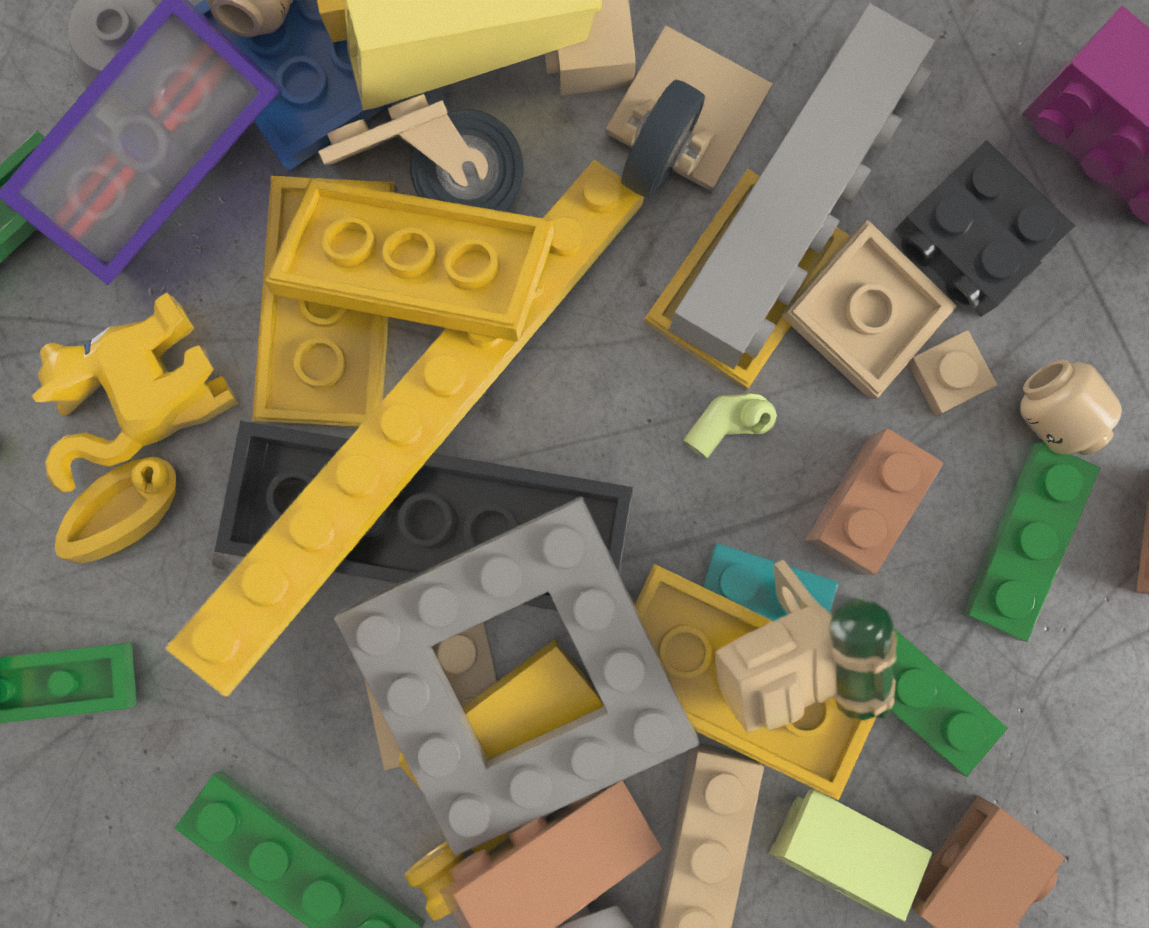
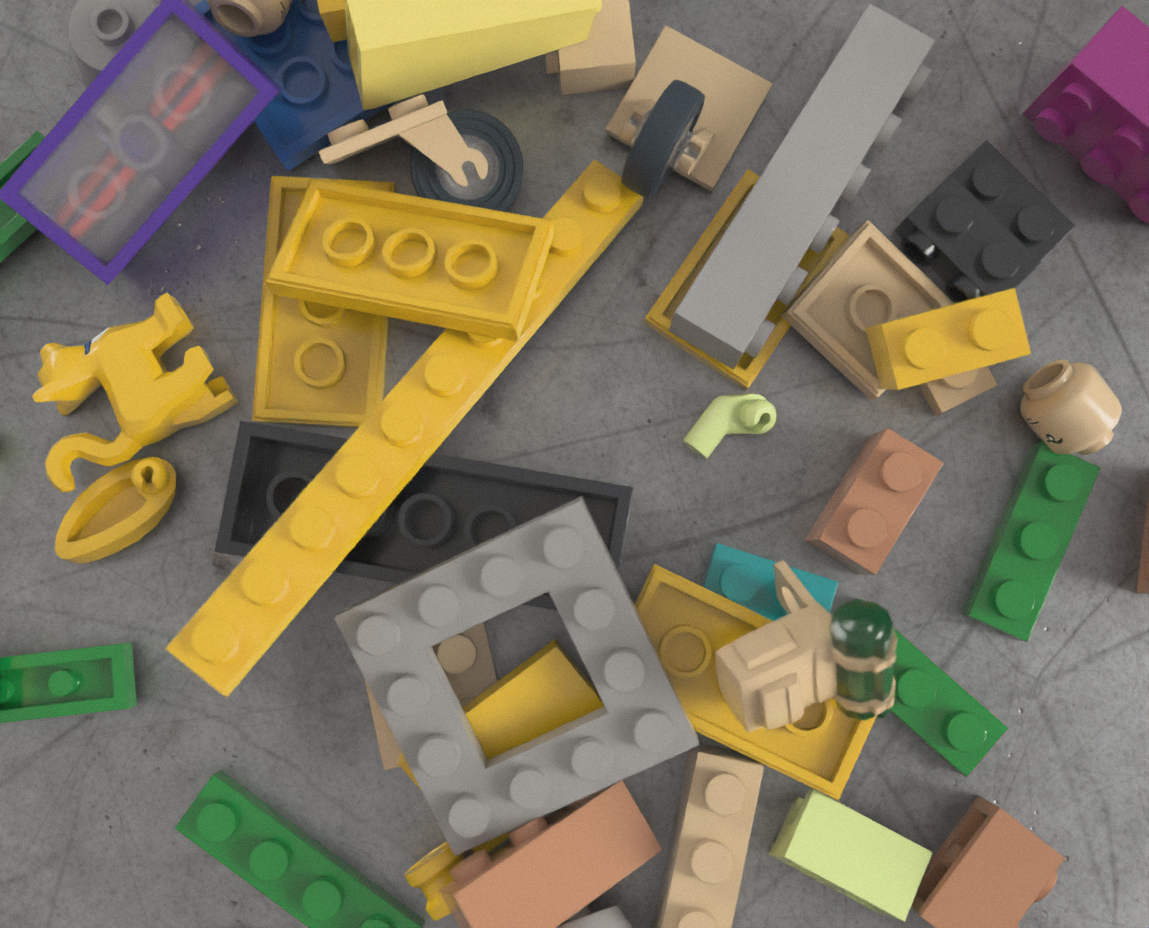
none -> yellow brick [866,288,1031,390]

